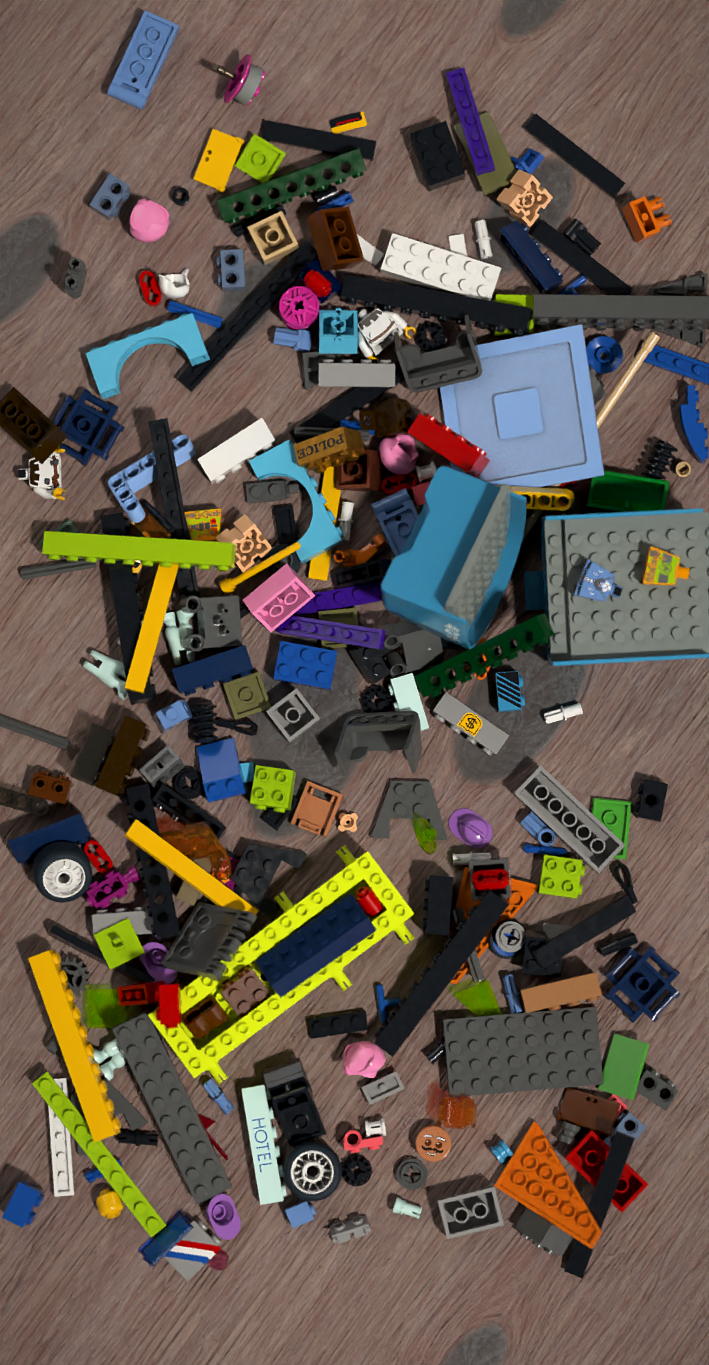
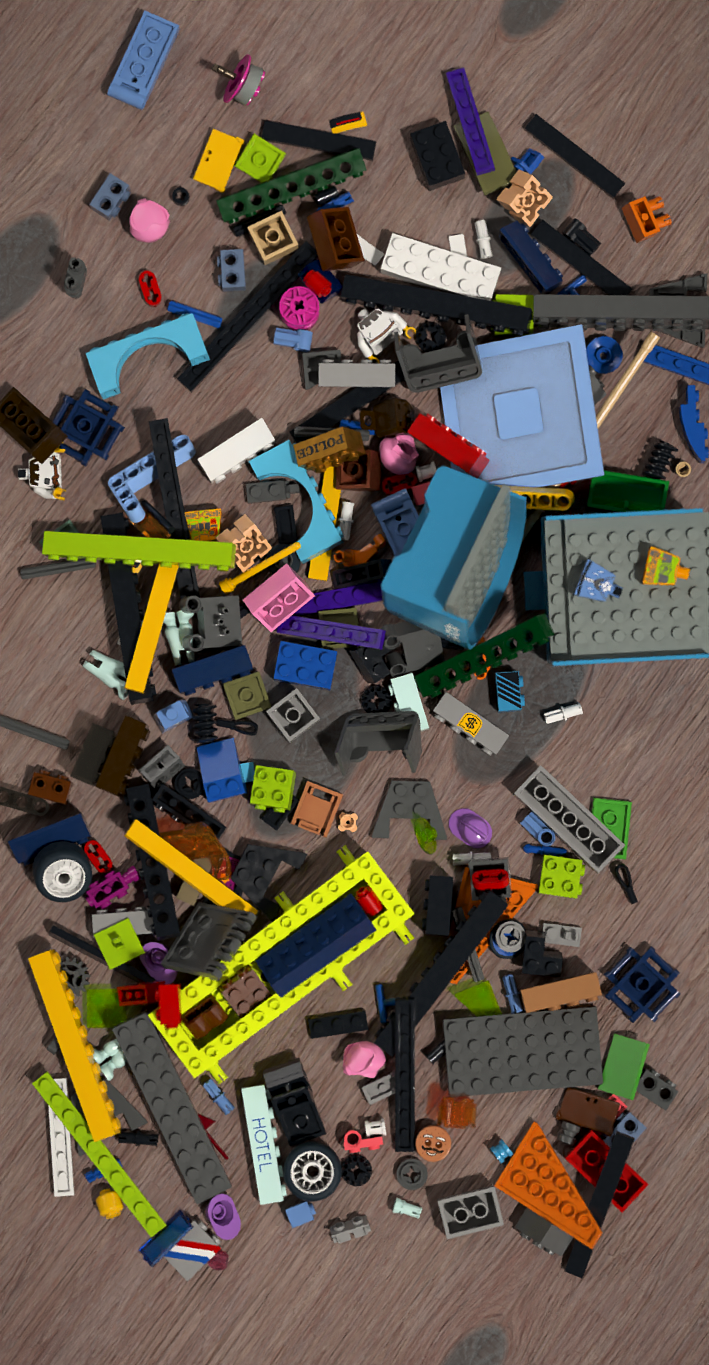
blue brick [2,1180,45,1228] -> none
white hair [158,268,190,298] -> none
medium azure brick [319,308,358,354] -> none
black tile [532,895,636,968] -> none
black axle [599,933,638,957] -> none
black brick [634,779,668,822] -> none
none -> black tile [395,998,415,1152]

